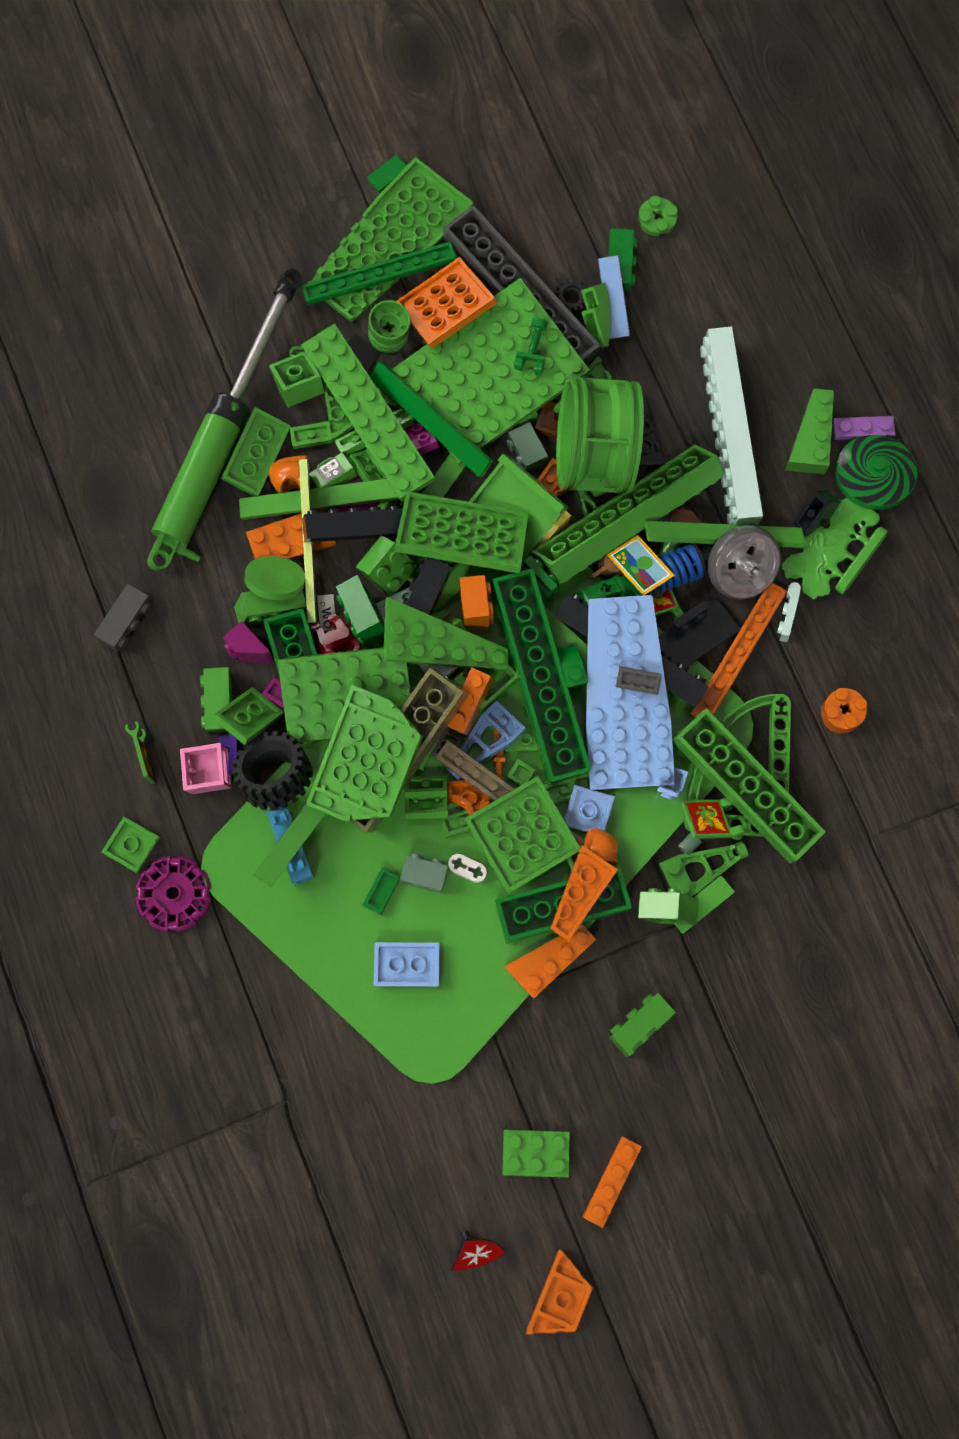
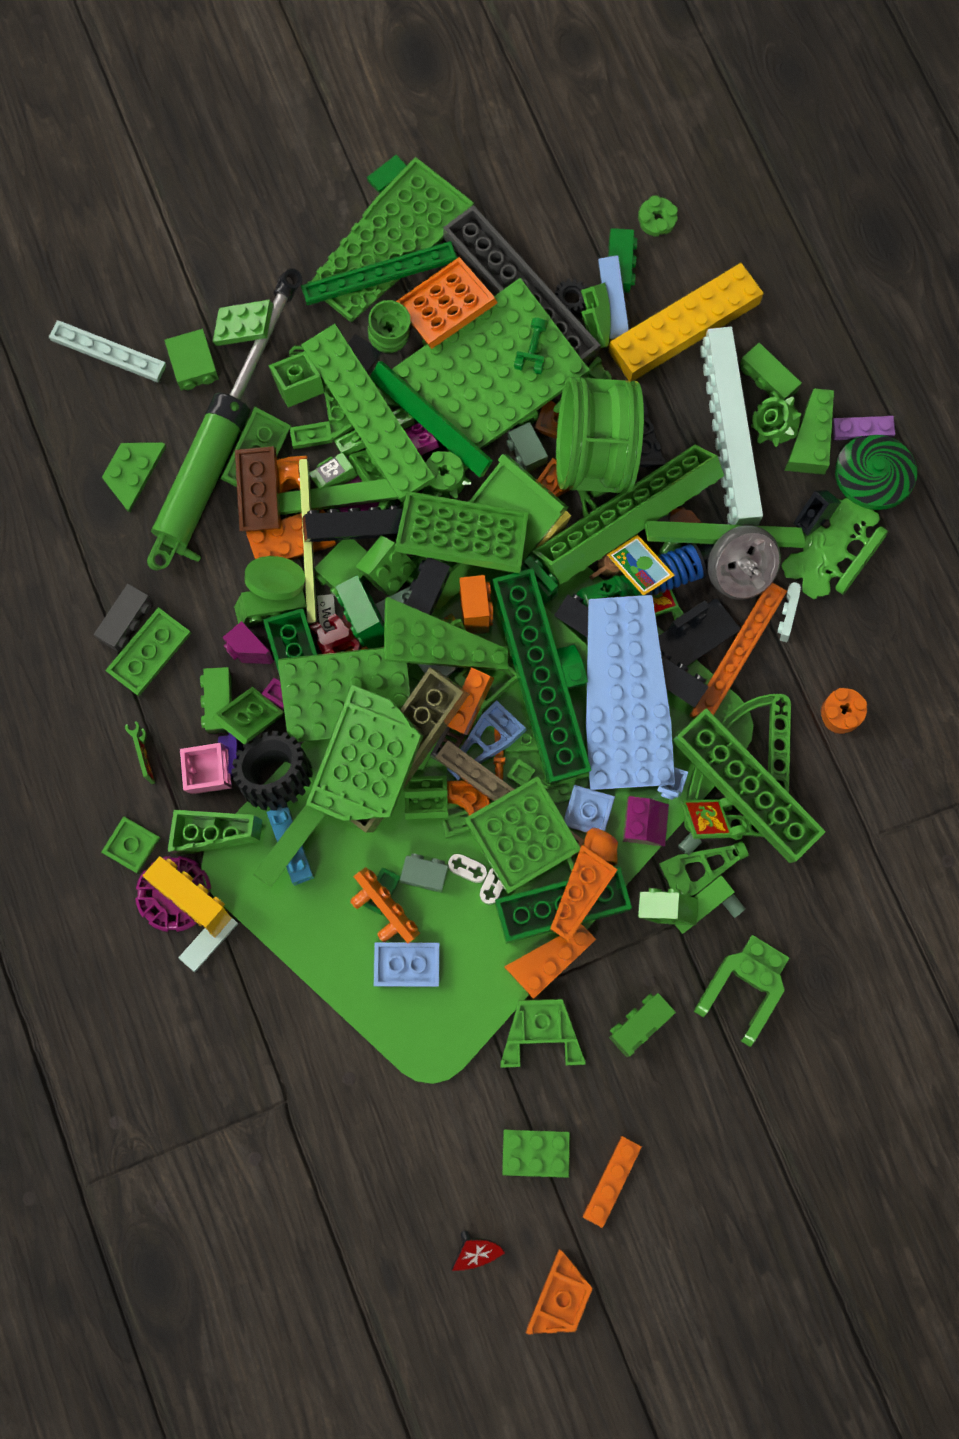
dark grey plate [616,666,662,695] -> none
none -> light aqua plate [49,320,166,382]
none -> bright green wing [102,443,166,512]
none -> bright green plate [105,607,191,697]
none -> yellow wedge [142,856,232,938]
none -> bright green brick [165,329,219,390]
none -> bright green wedge [168,810,263,856]
none -> light aqua tile [178,916,238,972]
none -> bright green plate [213,300,273,346]
none -> reddish brown plate [235,446,281,532]
none -> bright green brick [314,540,367,597]
none -> orange plate [350,867,420,944]
none -> bright green brick [423,451,471,499]
none -> white beam [480,868,503,905]
none -> bright green wing [500,999,585,1068]
none -> yellow brick [608,263,764,382]
none -> magenta slope [623,796,669,847]
none -> bright green plate [694,935,789,1047]
none -> sand green hinge [722,894,746,918]
none -> bright green brick [739,343,802,401]
none -> bright green brick [751,394,802,447]

